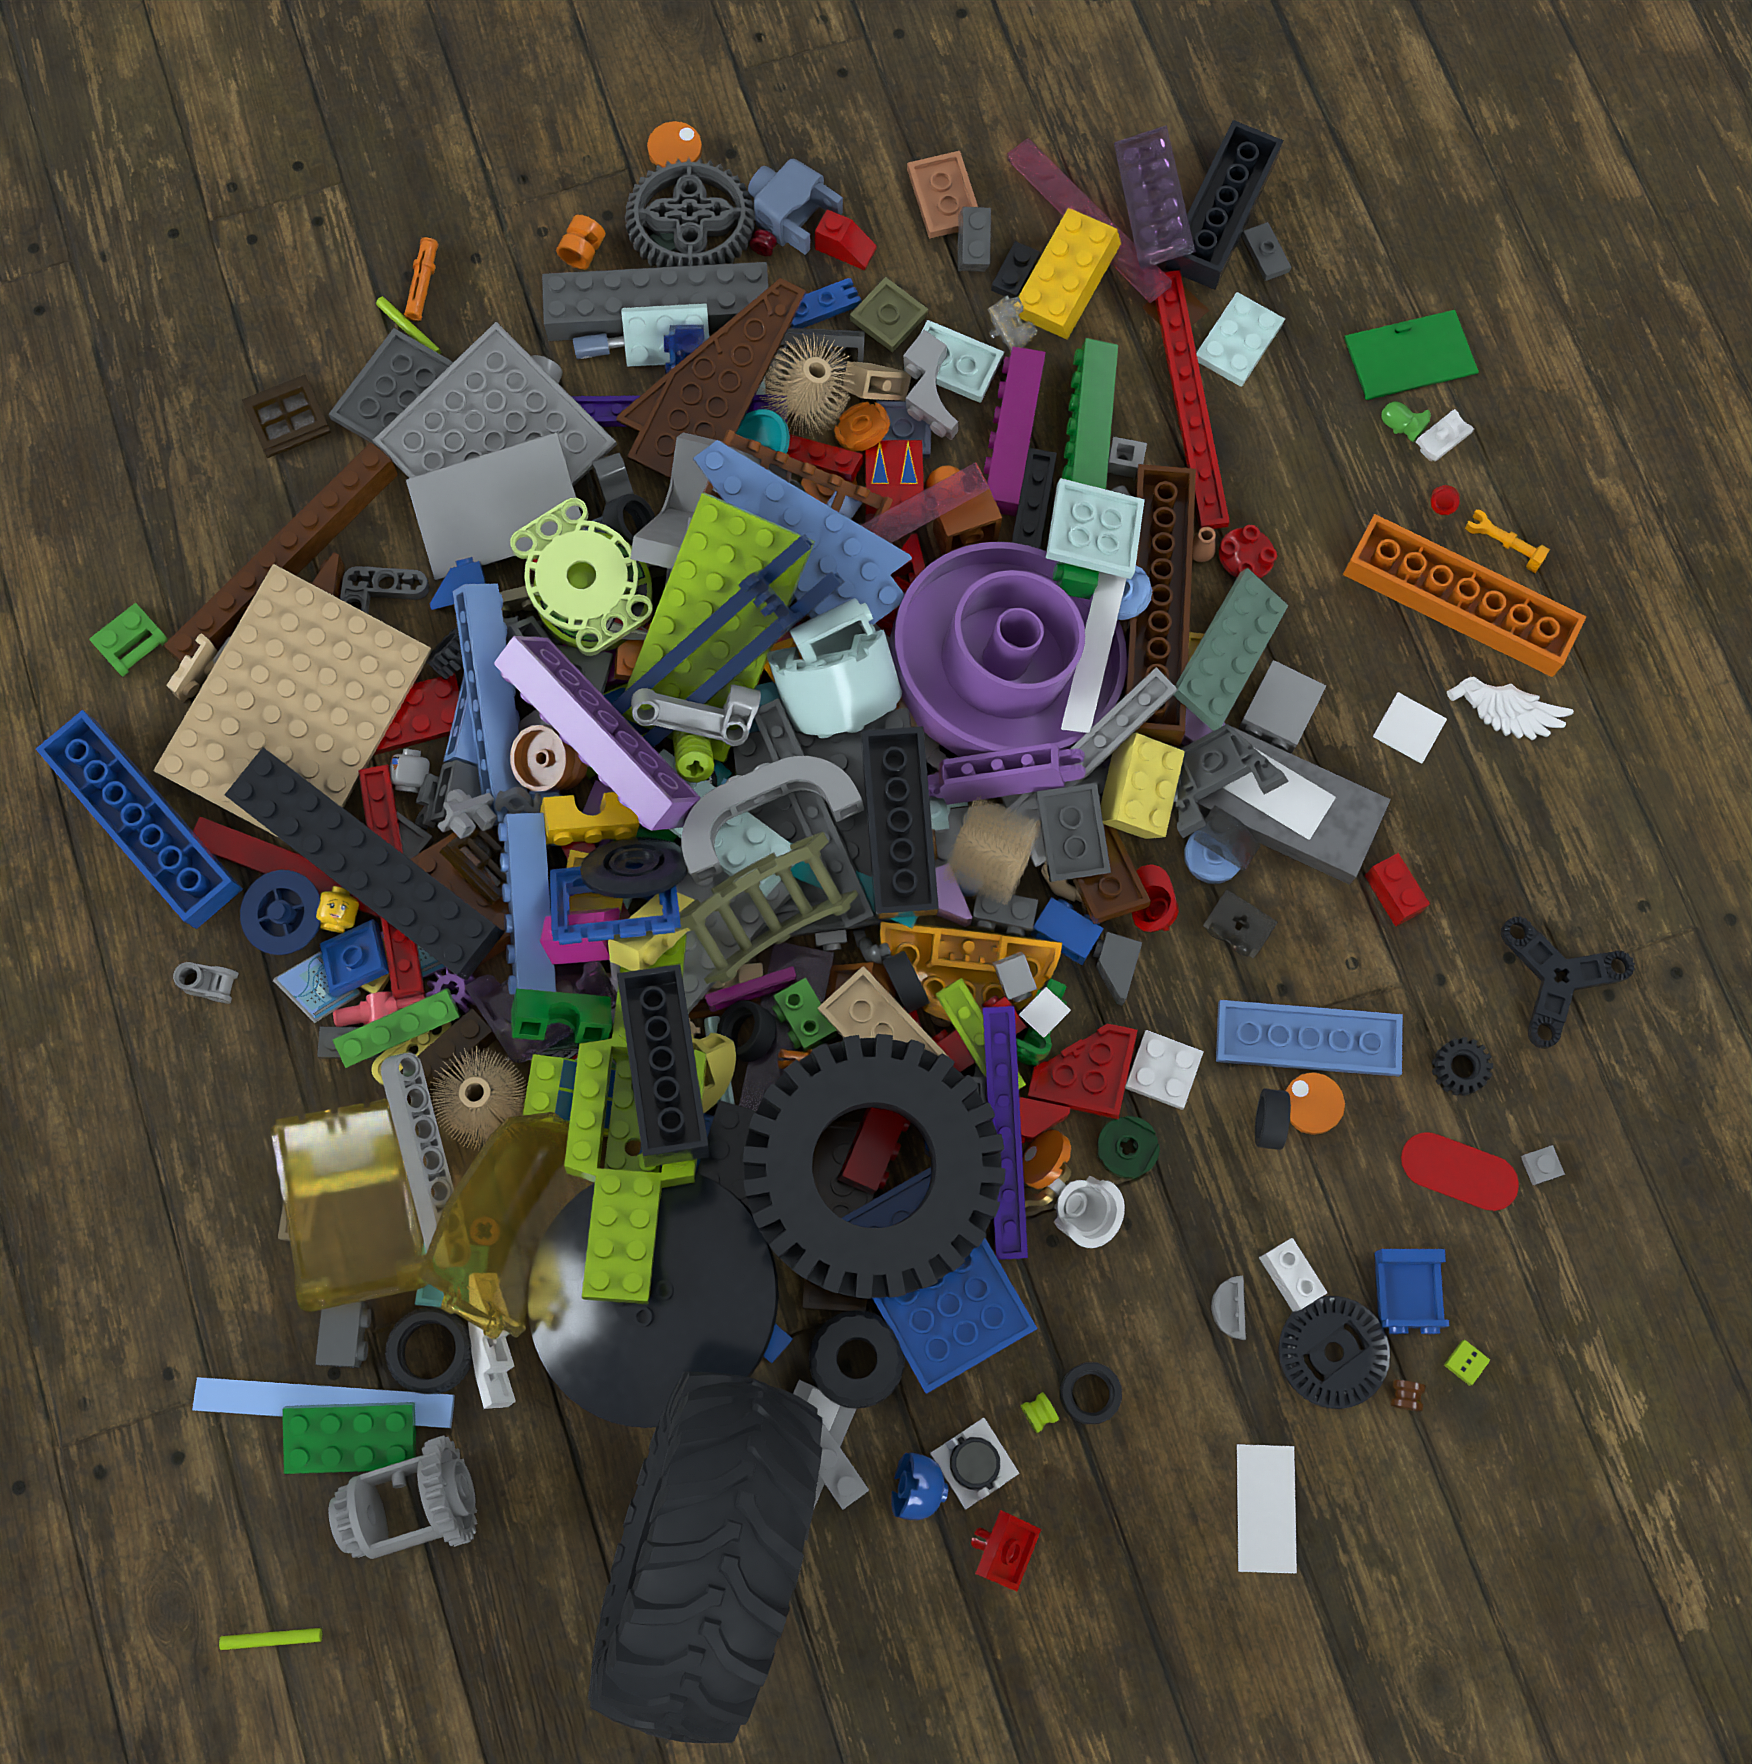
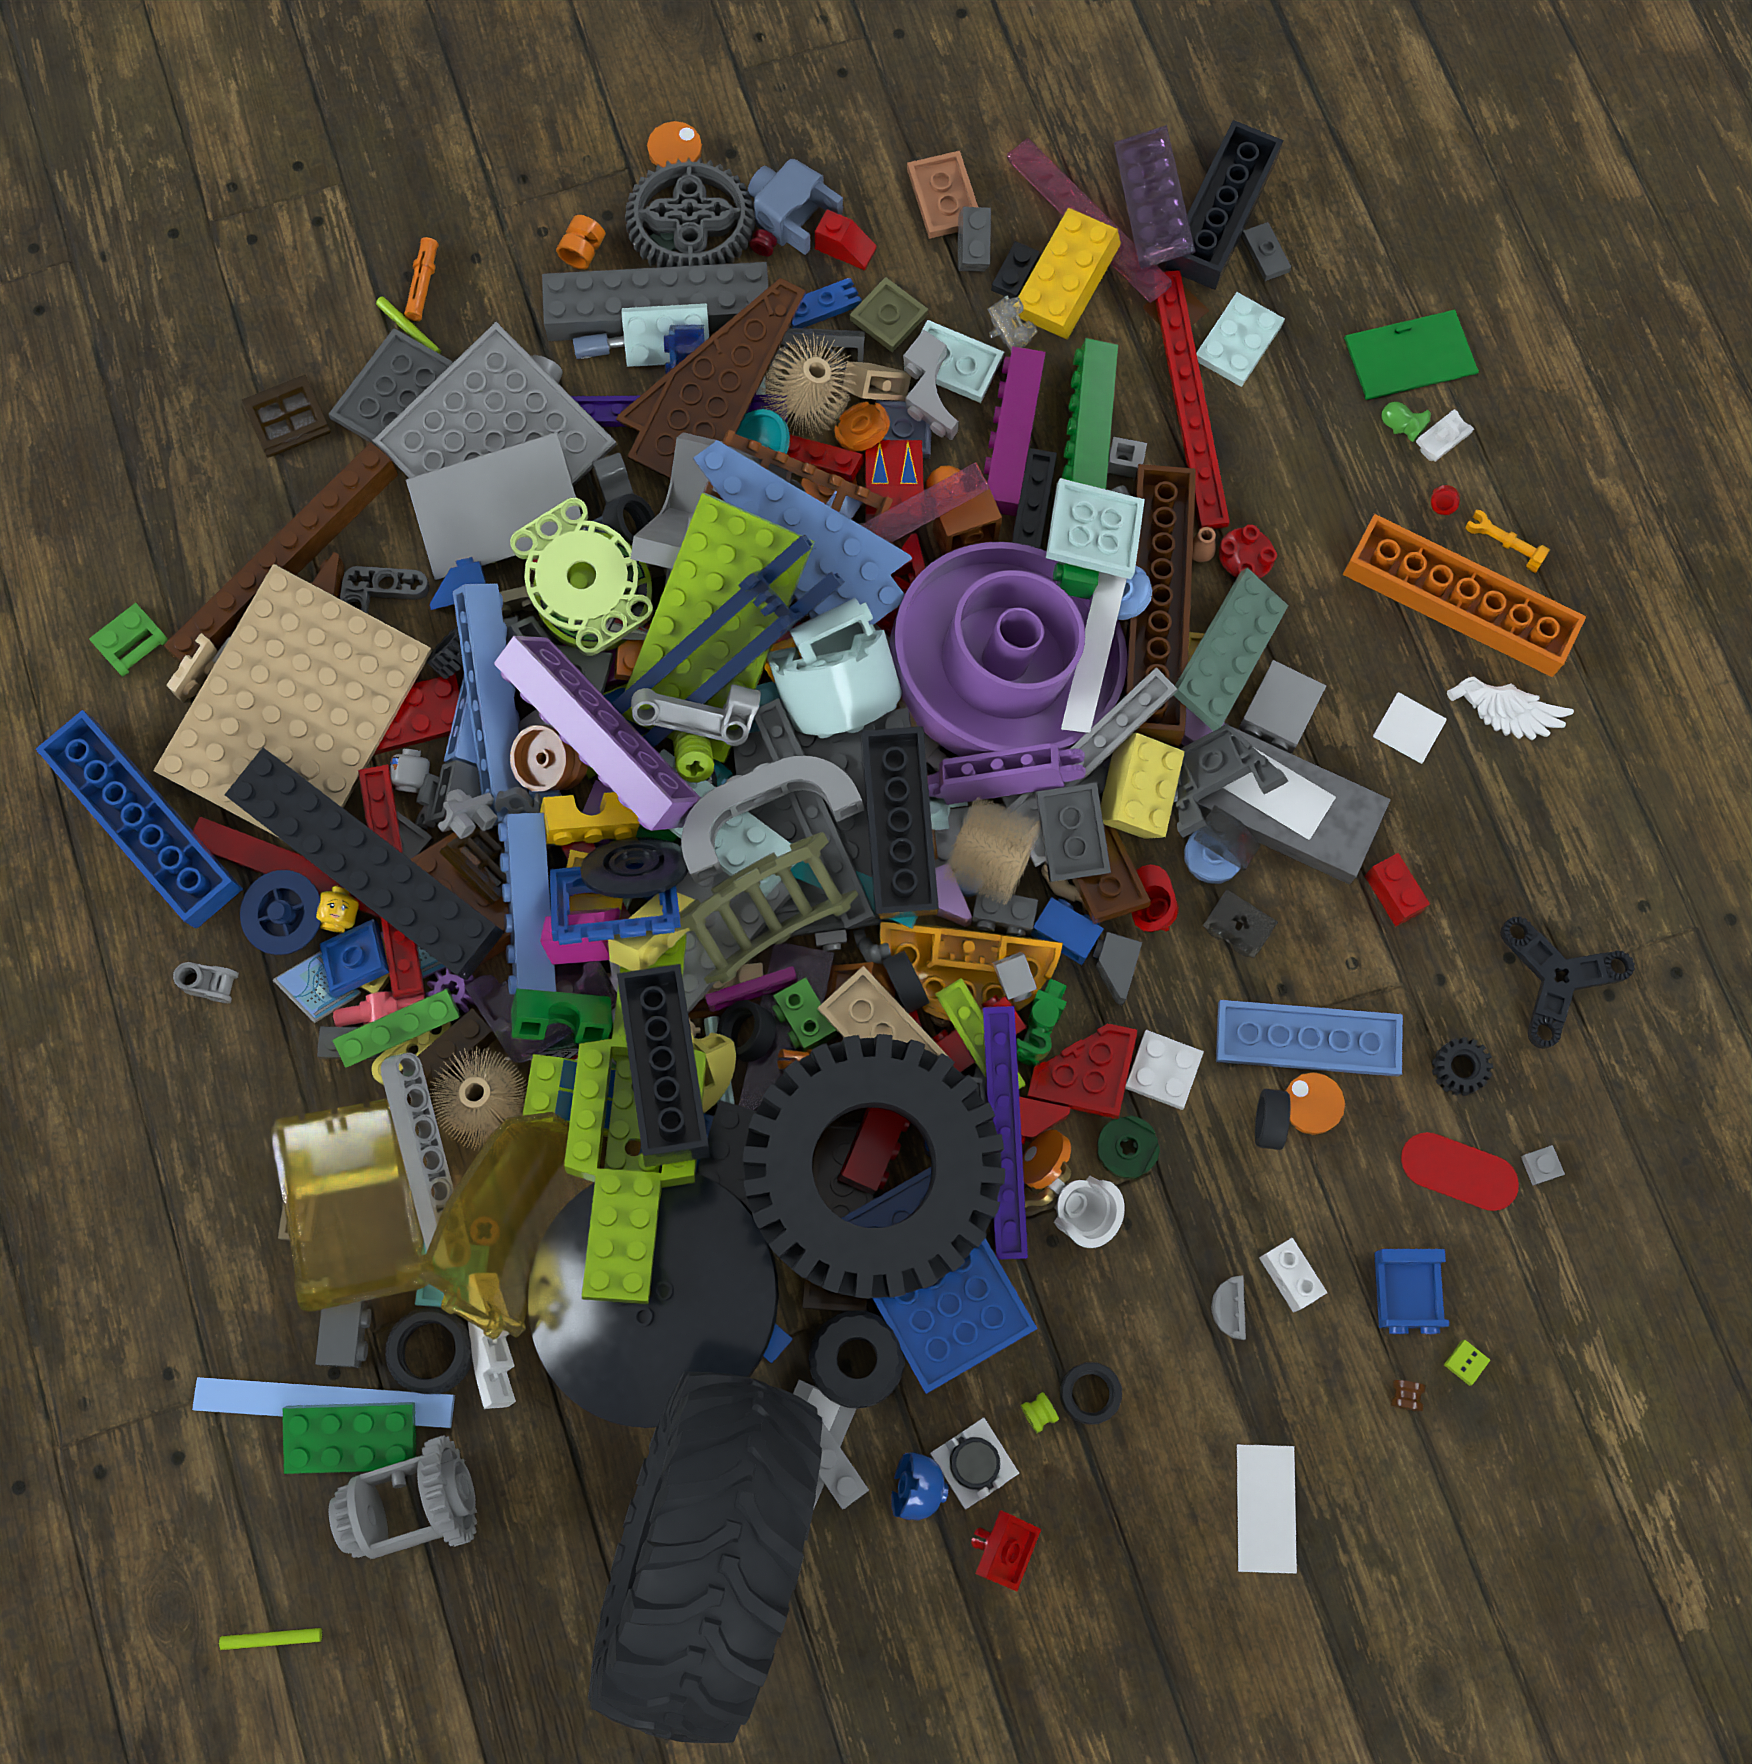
white sticker [1019,987,1071,1038] -> none
black piece [1278,1296,1390,1409] -> none

